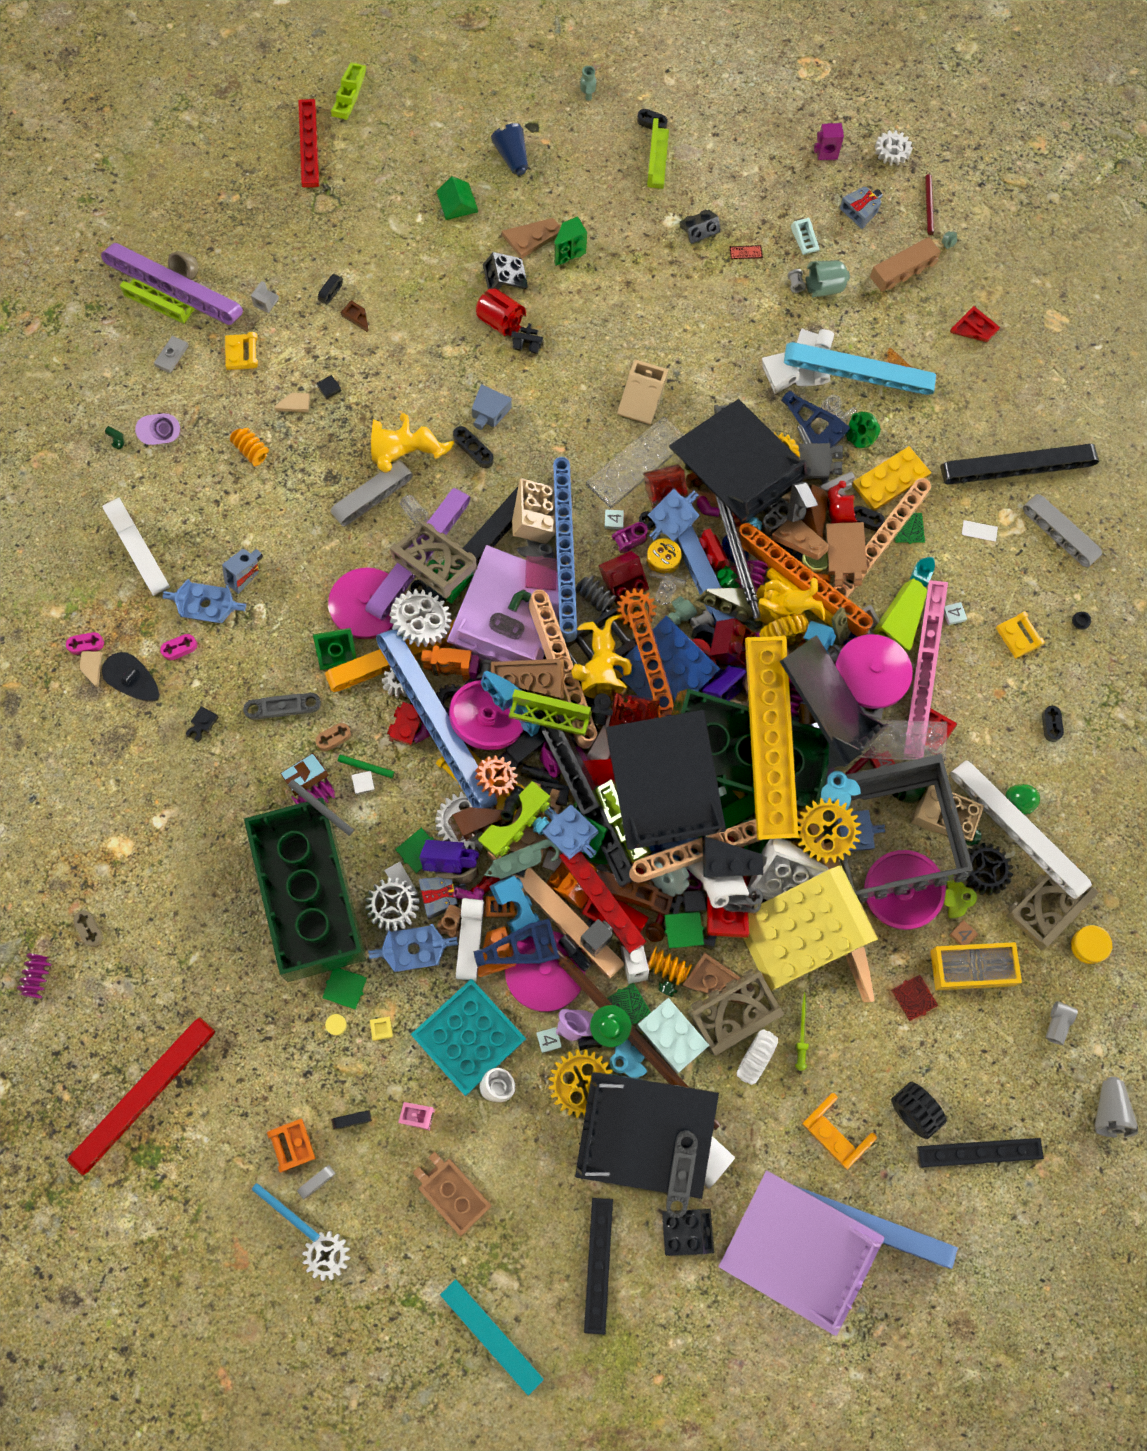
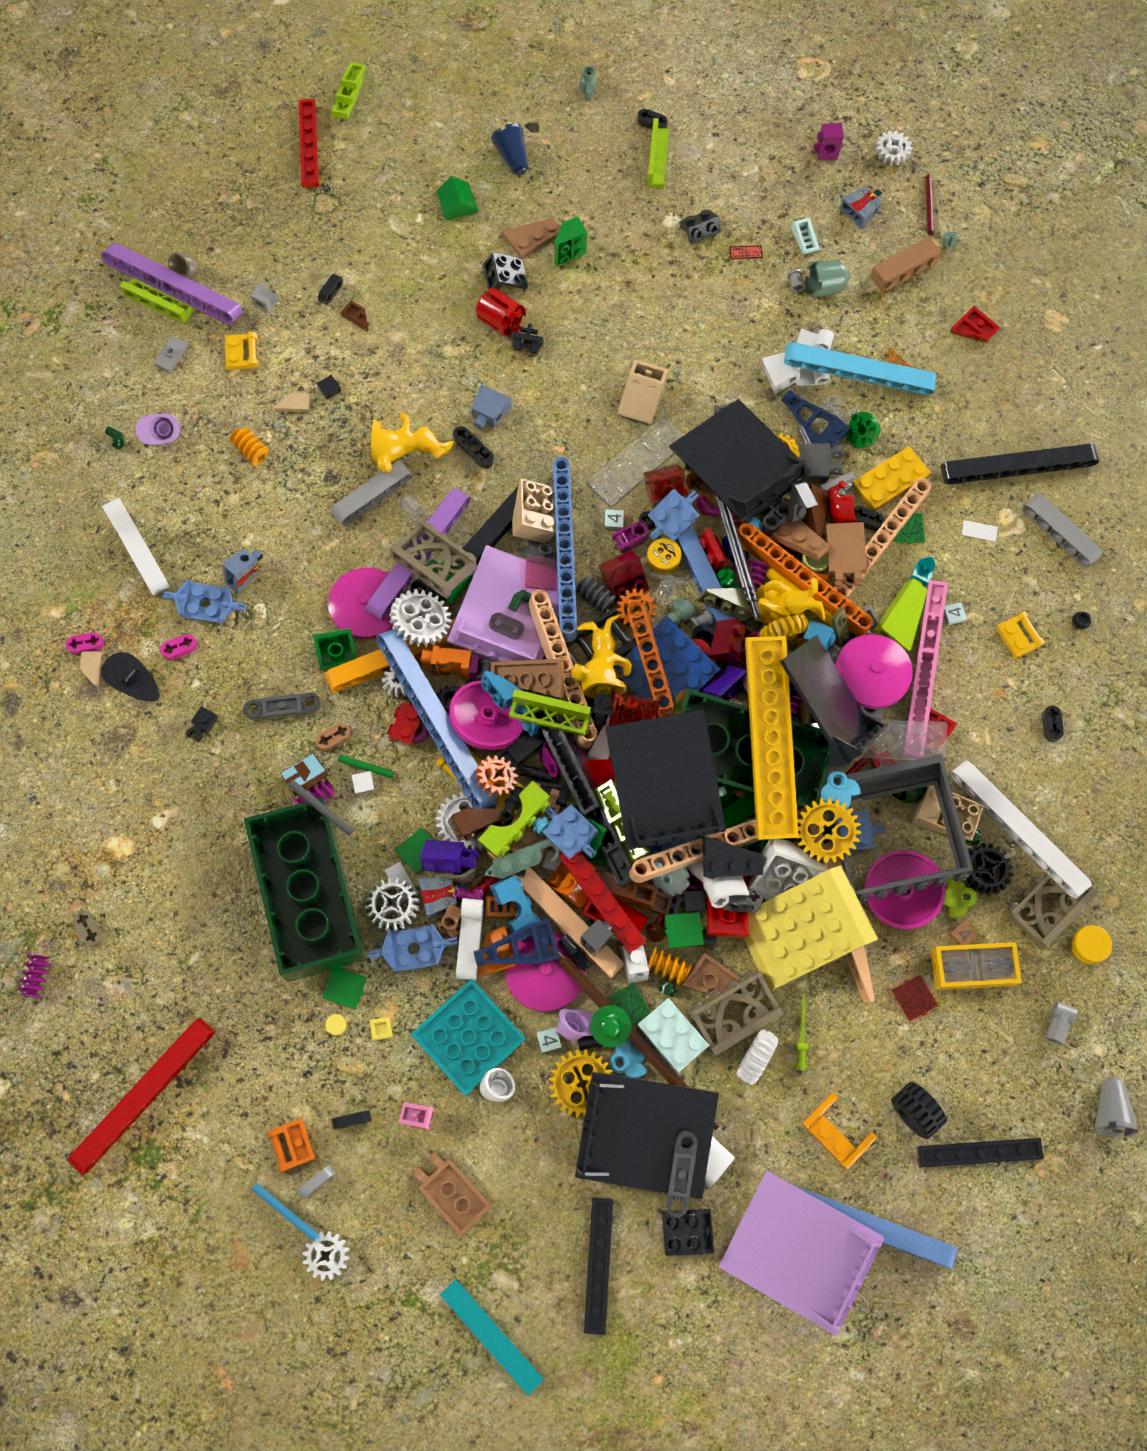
green hat [1005,784,1040,815] -> none

